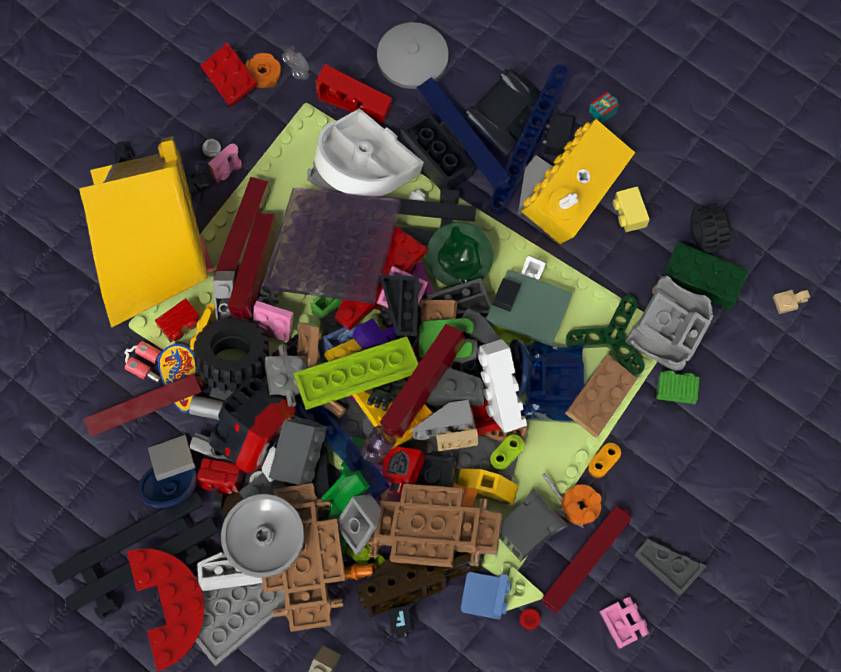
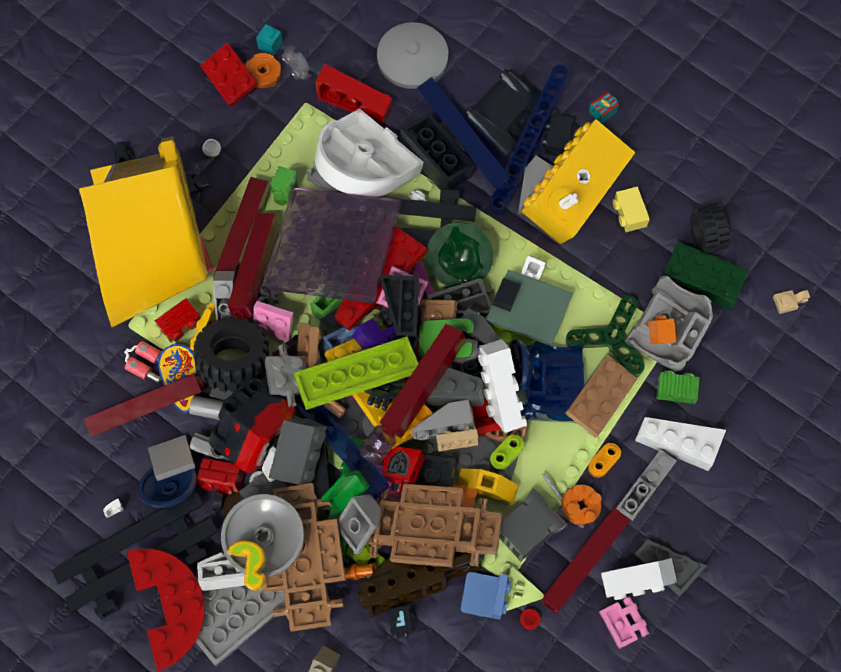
bright pink plate [208,144,242,184] -> none
none -> white tile [103,499,124,518]
none -> yellow animal [227,540,267,591]
none -> teal brick [256,24,283,56]
none -> bright green brick [270,166,298,206]
none -> white wedge [601,558,677,600]
none -> light grey slope [616,449,676,521]
none -> white wedge [635,417,726,471]
none -> orange brick [648,315,676,344]

